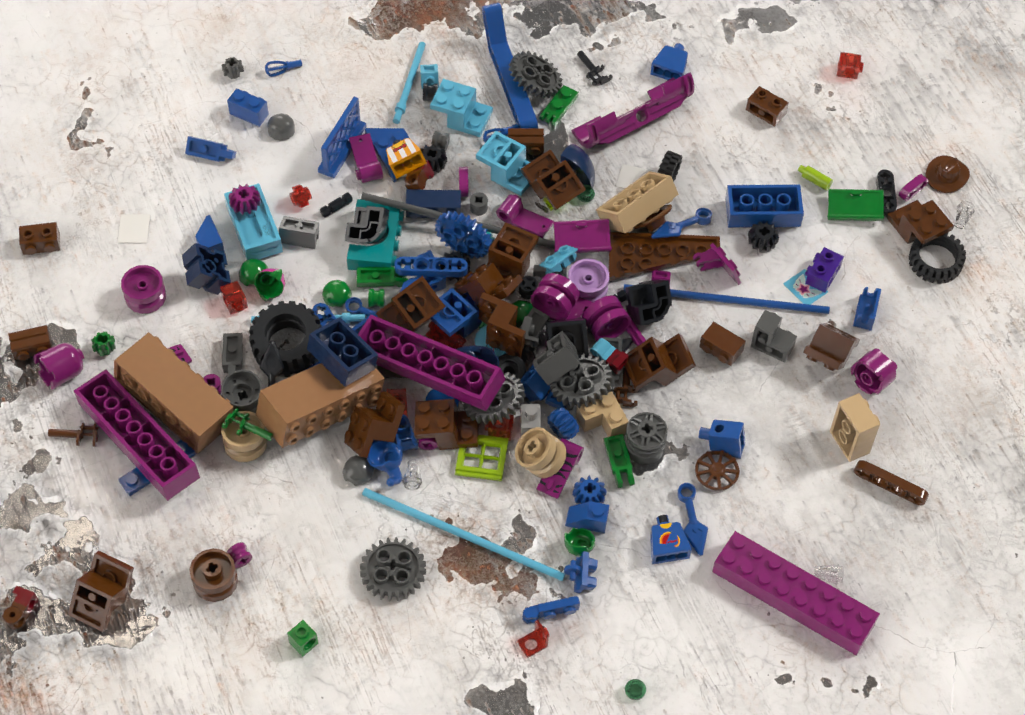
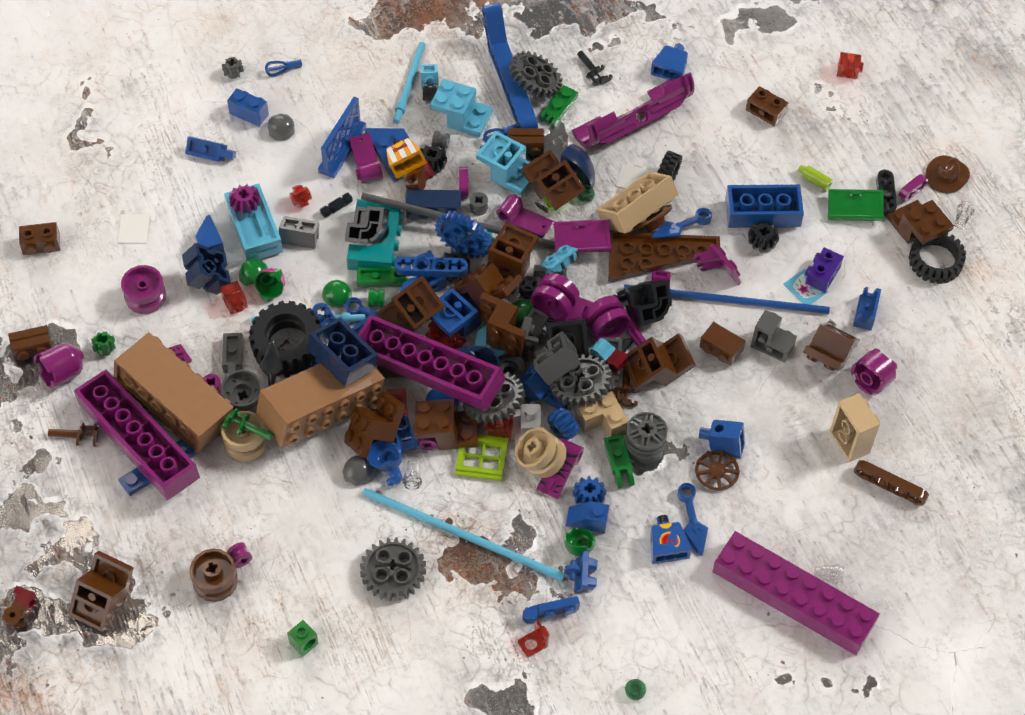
lavender wheel [568,259,609,302] -> none

